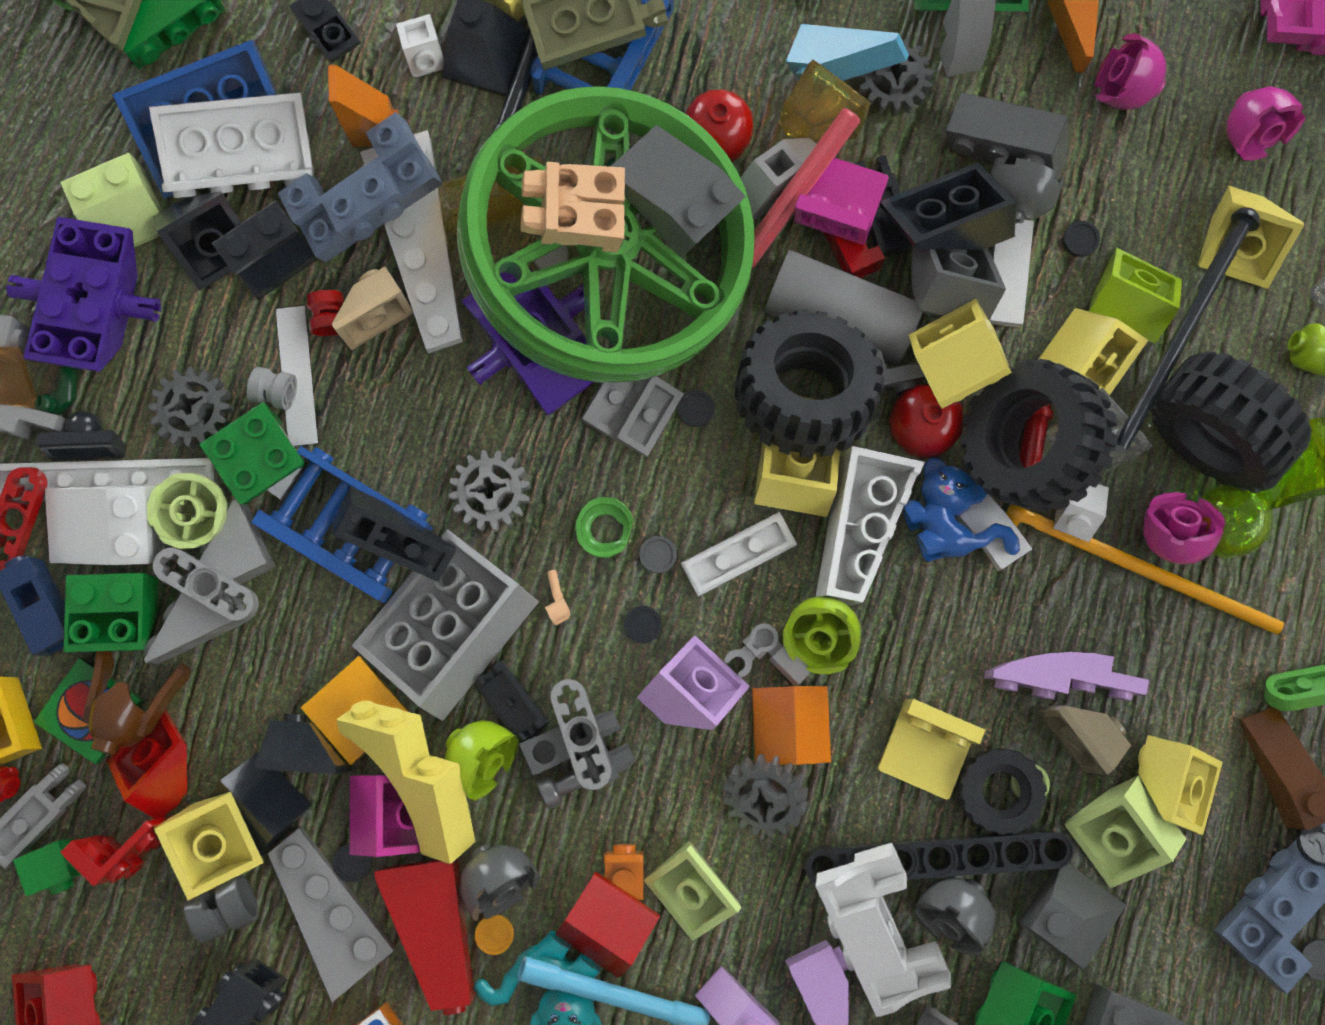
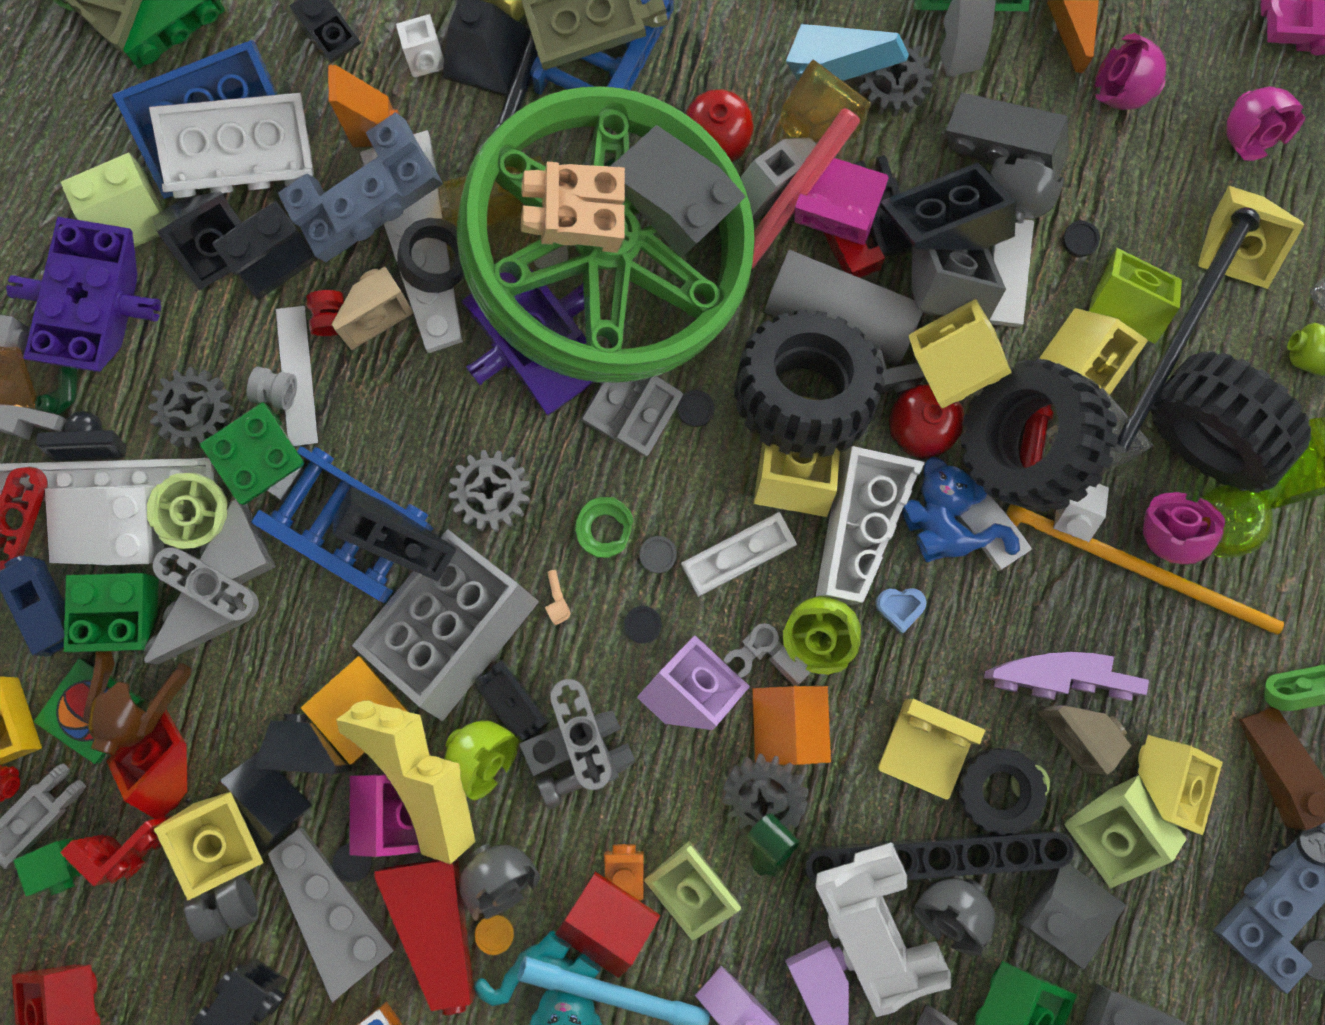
none -> black tyre [397,218,464,293]
none -> dark green piece [747,813,800,877]
none -> light blue tile [875,588,926,634]

